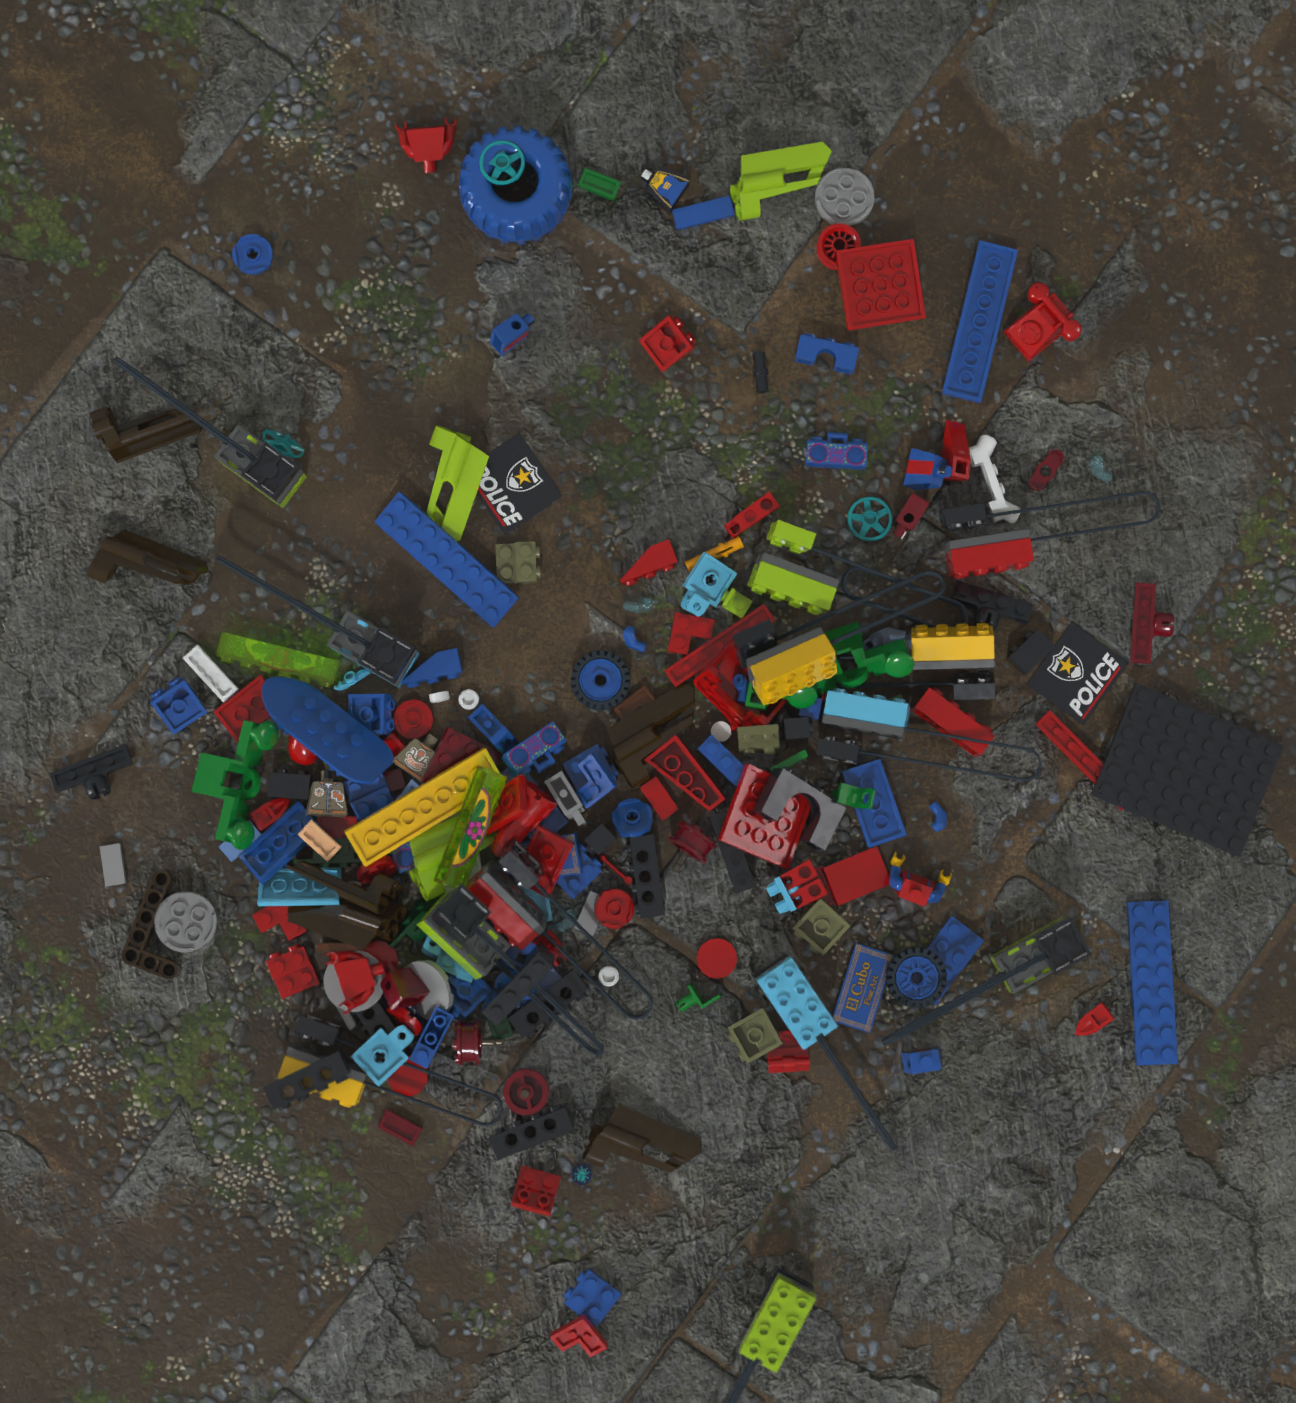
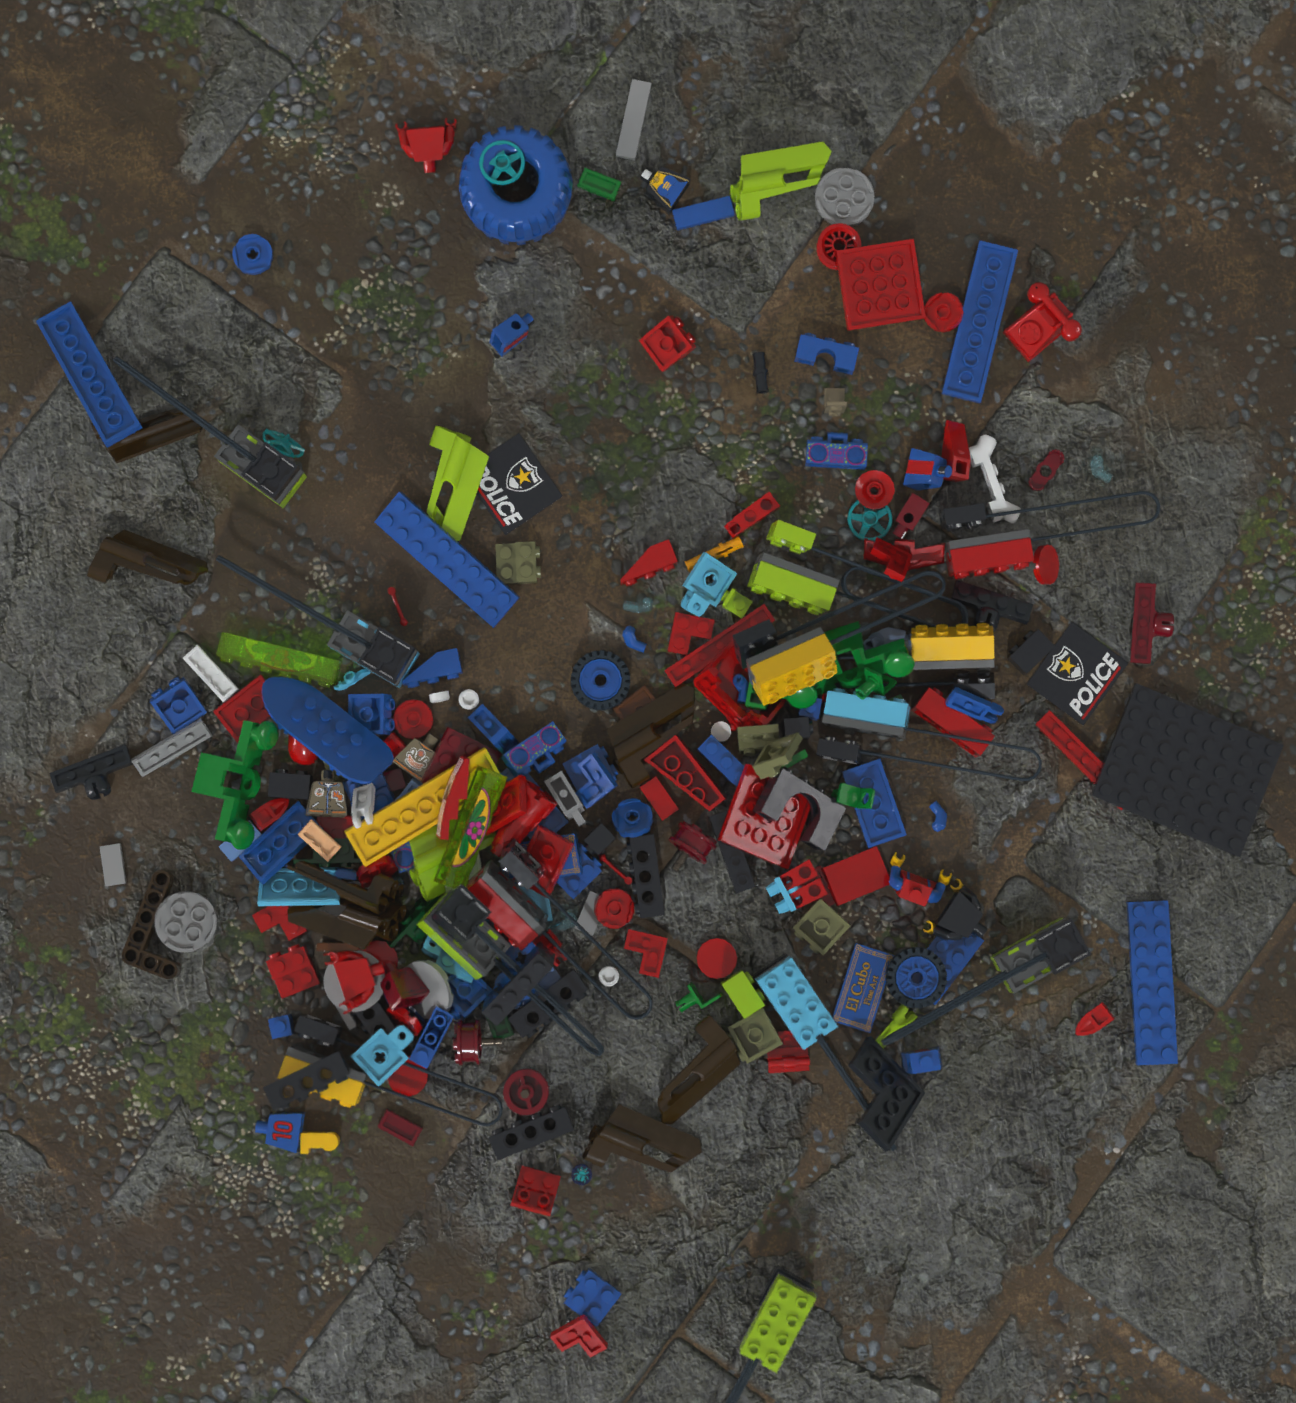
none -> blue plate [36,301,143,448]
none -> light grey tile [131,718,212,777]
none -> blue torso [255,1112,305,1153]
none -> blue brick [268,1014,296,1039]
none -> yellow leg [300,1131,340,1154]
none -> blue tile [334,867,357,880]
none -> white hinge [351,783,376,828]
none -> red hinge [387,587,408,626]
none -> red slope [436,756,469,840]
none -> light grey tile [616,79,651,161]
none -> red plate [624,929,668,978]
none -> dark brown panel [657,1014,740,1124]
none -> lime brick [721,970,766,1019]
none -> olive plate [753,732,803,779]
none -> dark tan bracket [824,388,847,417]
none -> black plate [848,1036,925,1152]
none -> red dish [855,470,895,510]
none -> green bracket [855,667,897,700]
none -> red plate [863,538,945,571]
none -> red plate [870,537,912,582]
none -> lime piece [876,1004,918,1049]
none -> black torso [923,879,987,940]
none -> red tile [924,292,964,332]
none -> blue hinge [945,687,1004,724]
none -> red tile [1033,544,1059,585]

